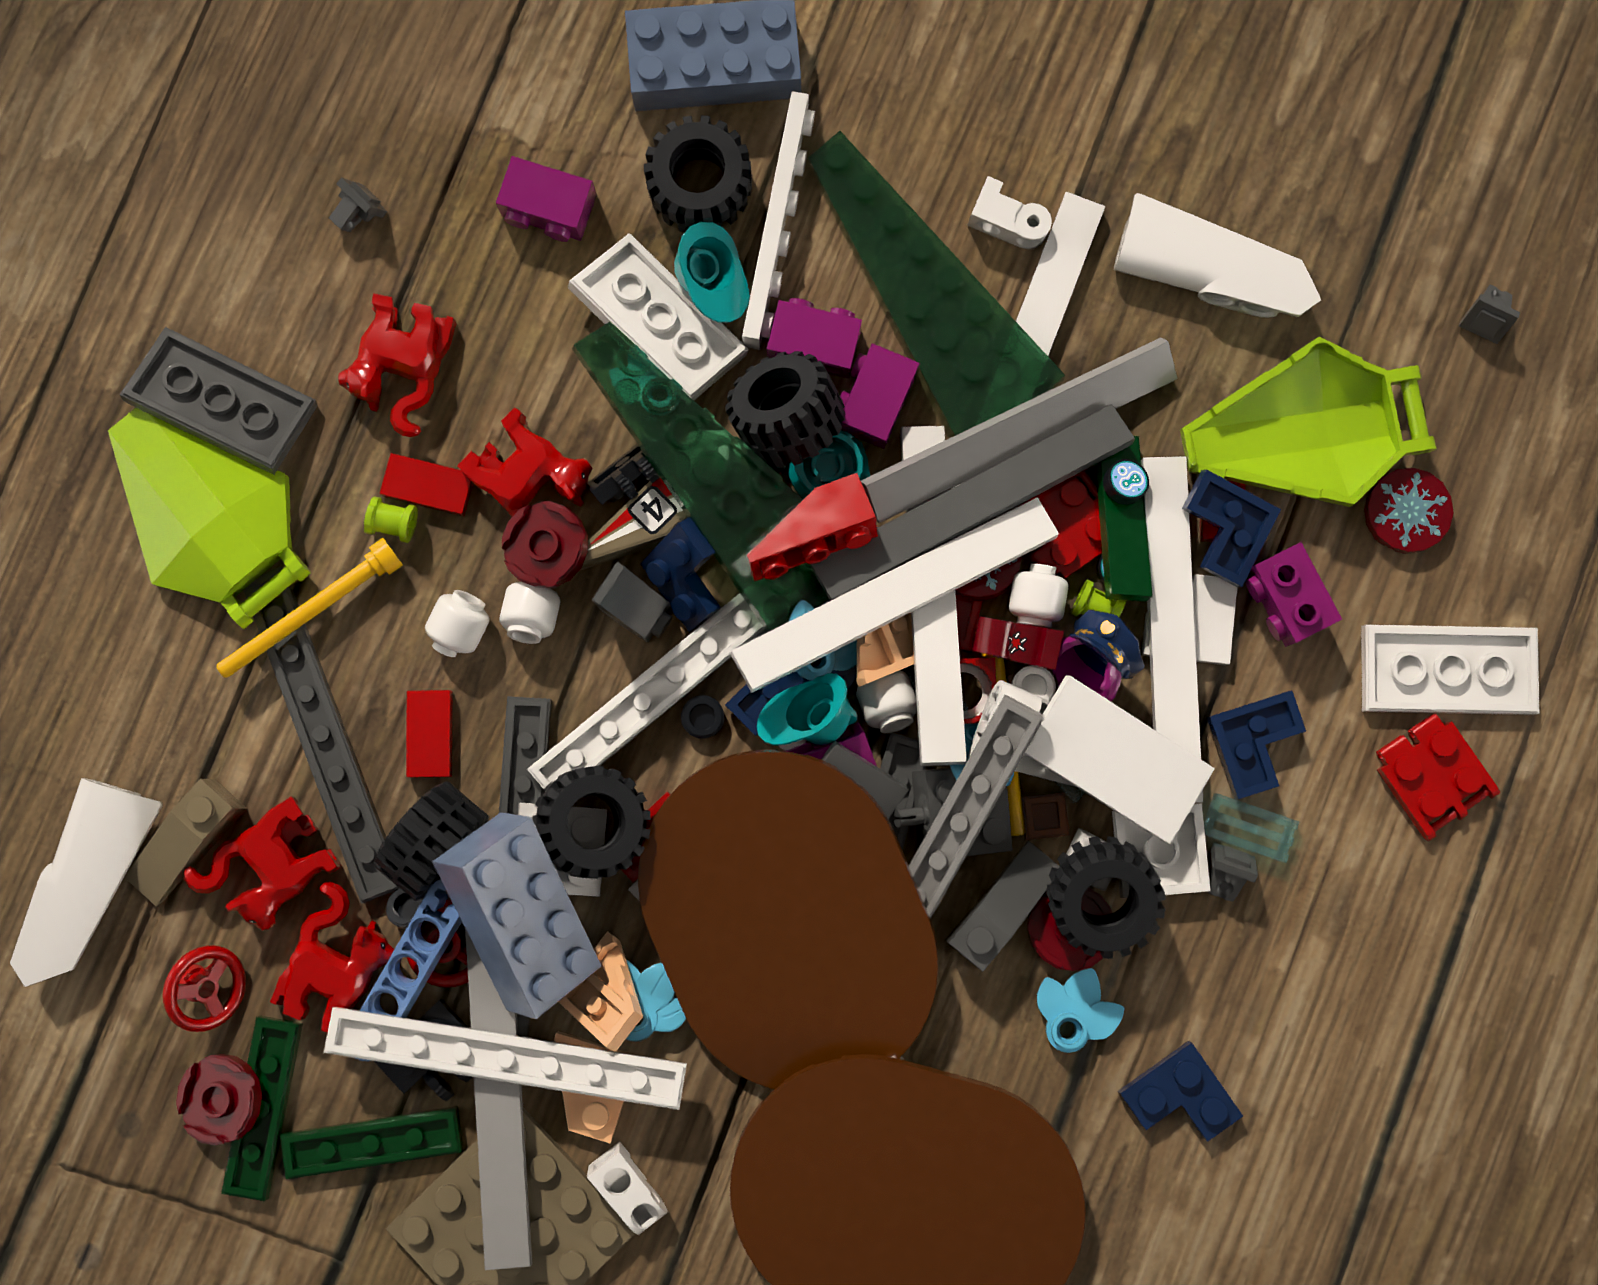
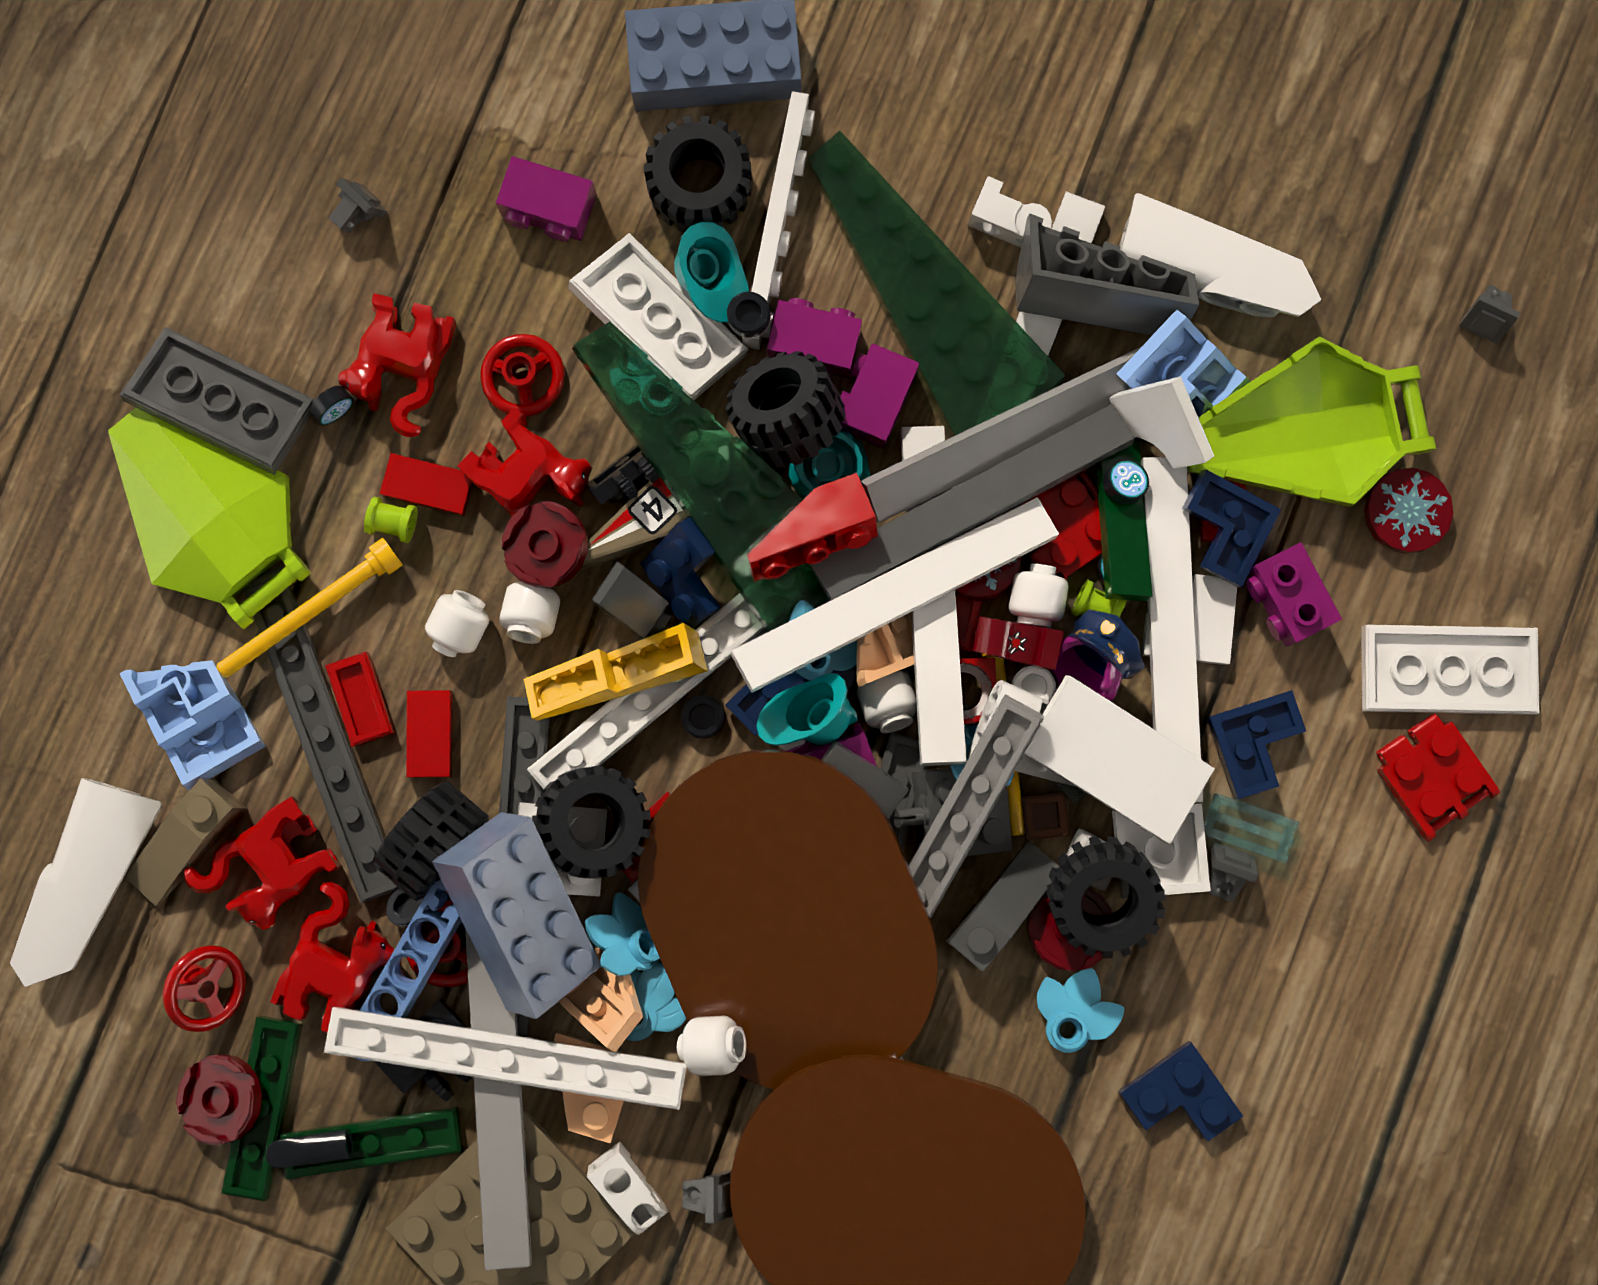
none -> light blue slope [119,660,266,790]
none -> black bar [266,1129,353,1168]
none -> black tile [310,386,354,426]
none -> red tile [325,651,396,747]
none -> red piece [480,334,565,417]
none -> yellow slope [524,623,708,721]
none -> medium azure plate [585,892,660,976]
none -> white head [677,1015,747,1076]
none -> dark grey brick [682,1170,733,1223]
none -> black tile [727,292,770,338]
none -> dark grey wedge [1015,213,1199,335]
none -> white tile [1109,376,1214,469]
none -> light blue slope [1117,310,1251,417]

